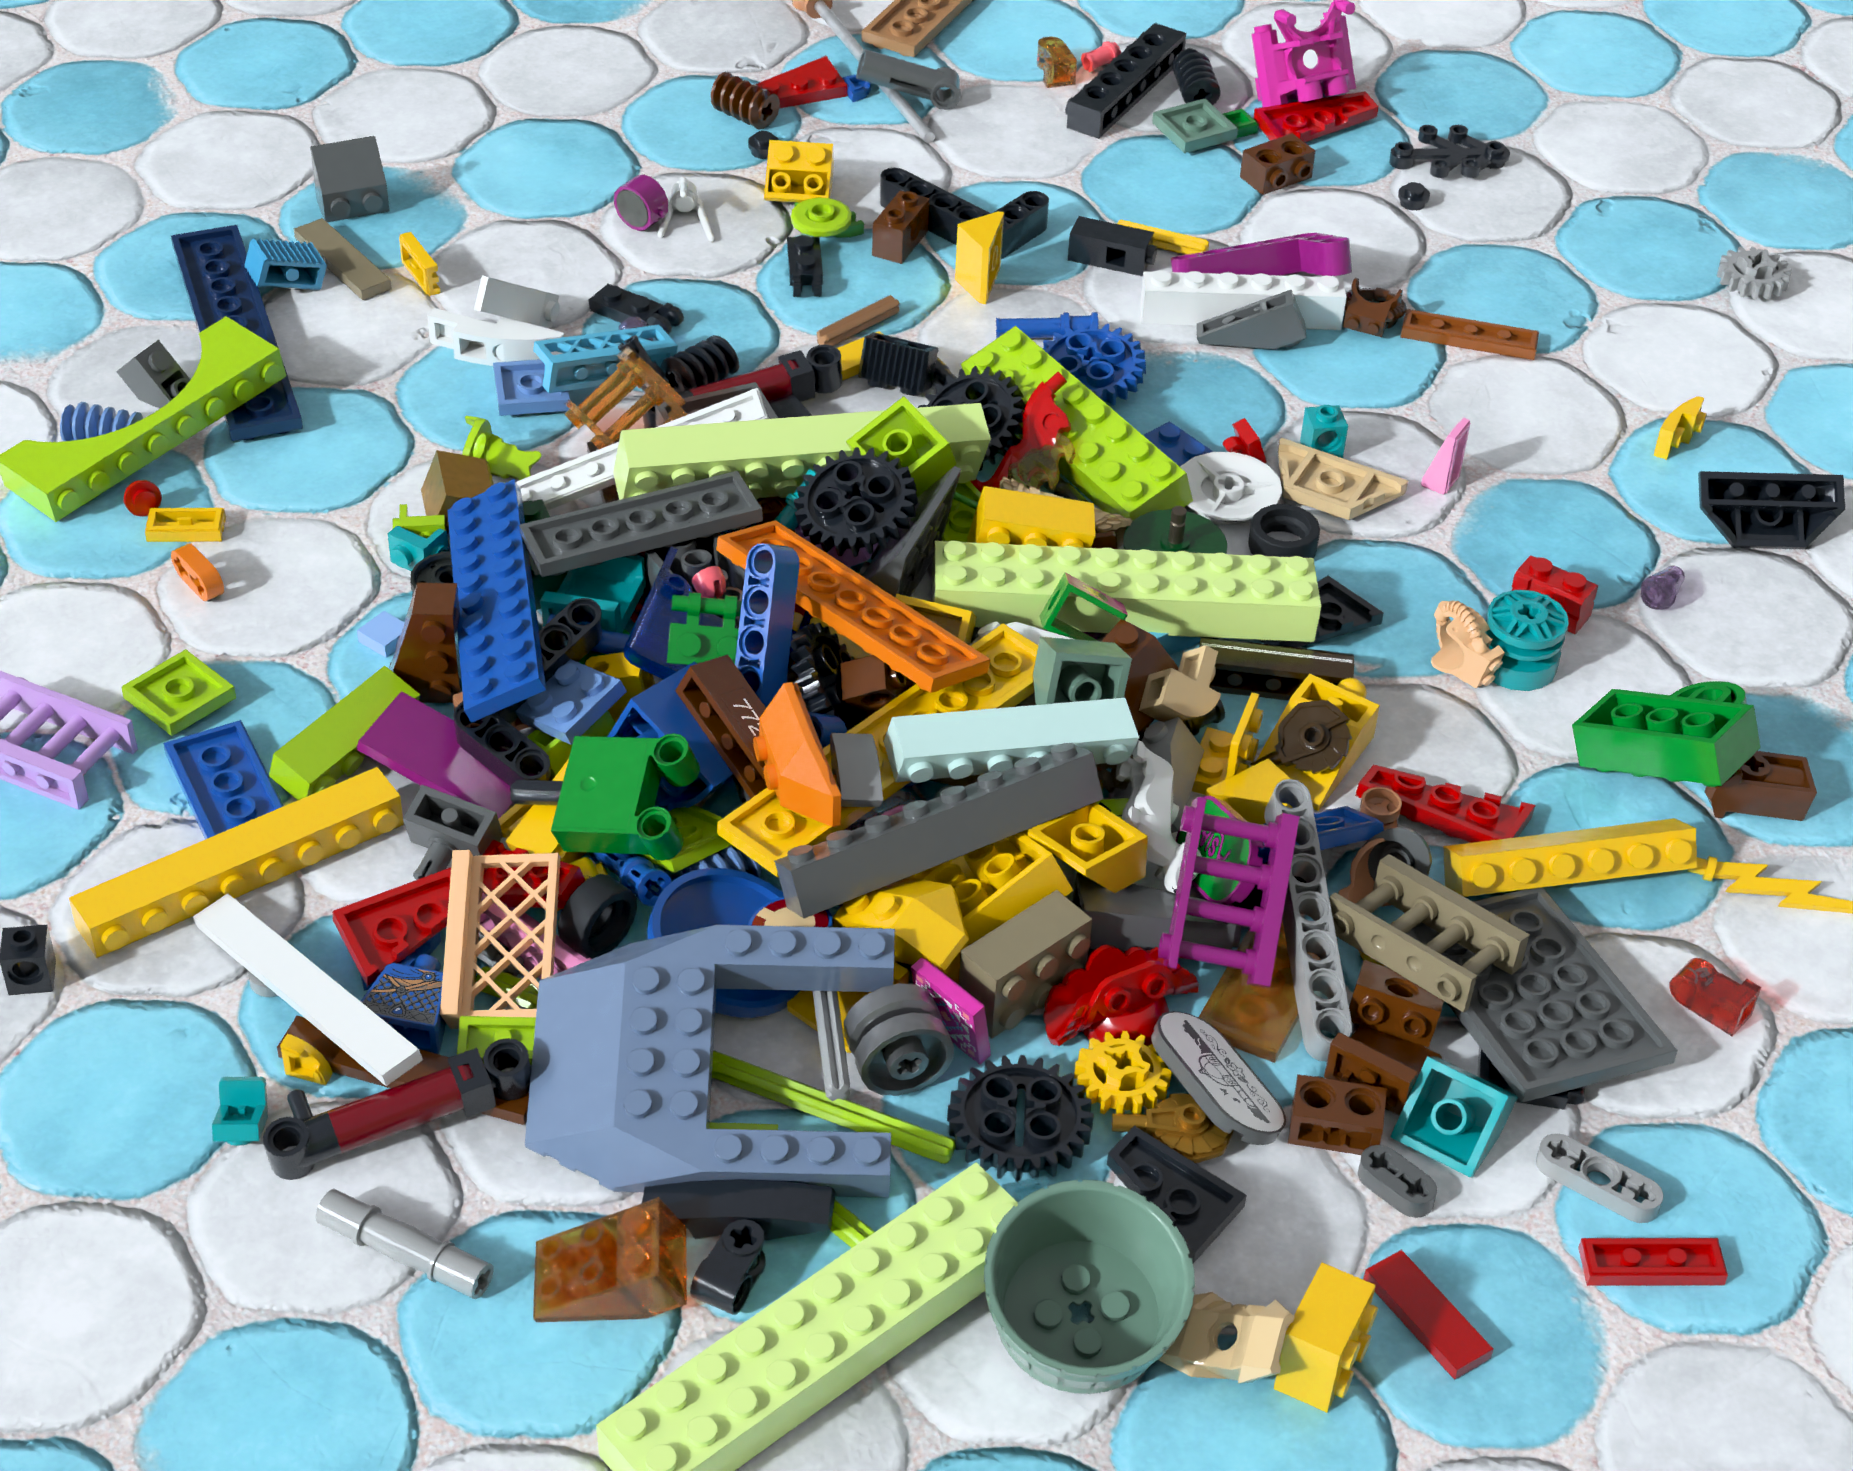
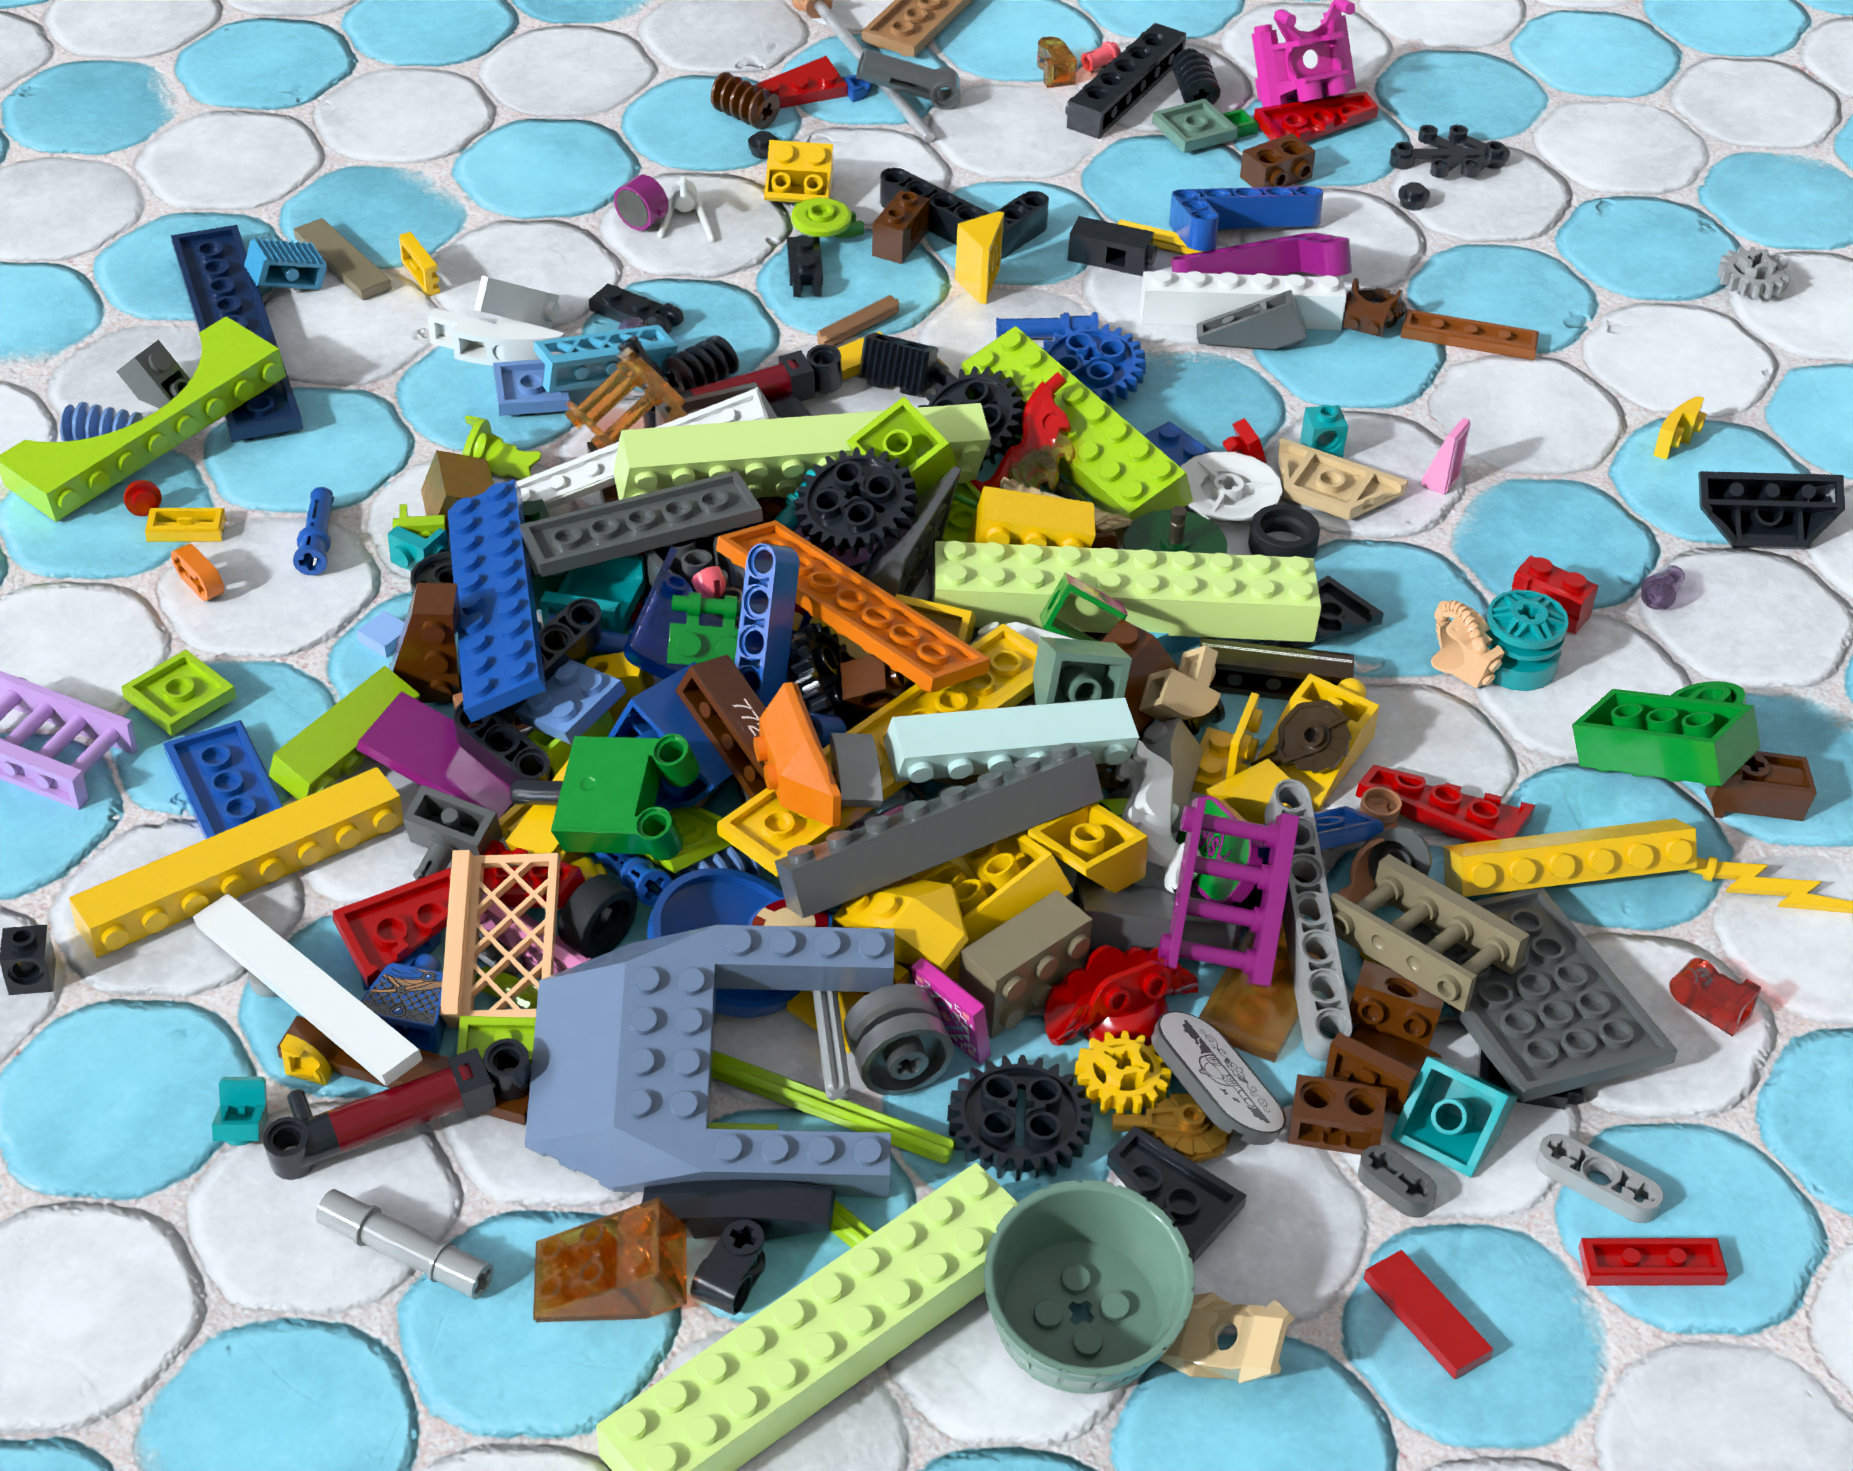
dark grey slope [310,136,389,222] -> none
yellow brick [1273,1262,1378,1413] -> none
none -> blue pin [293,487,334,575]
none -> blue beam [1169,186,1324,251]

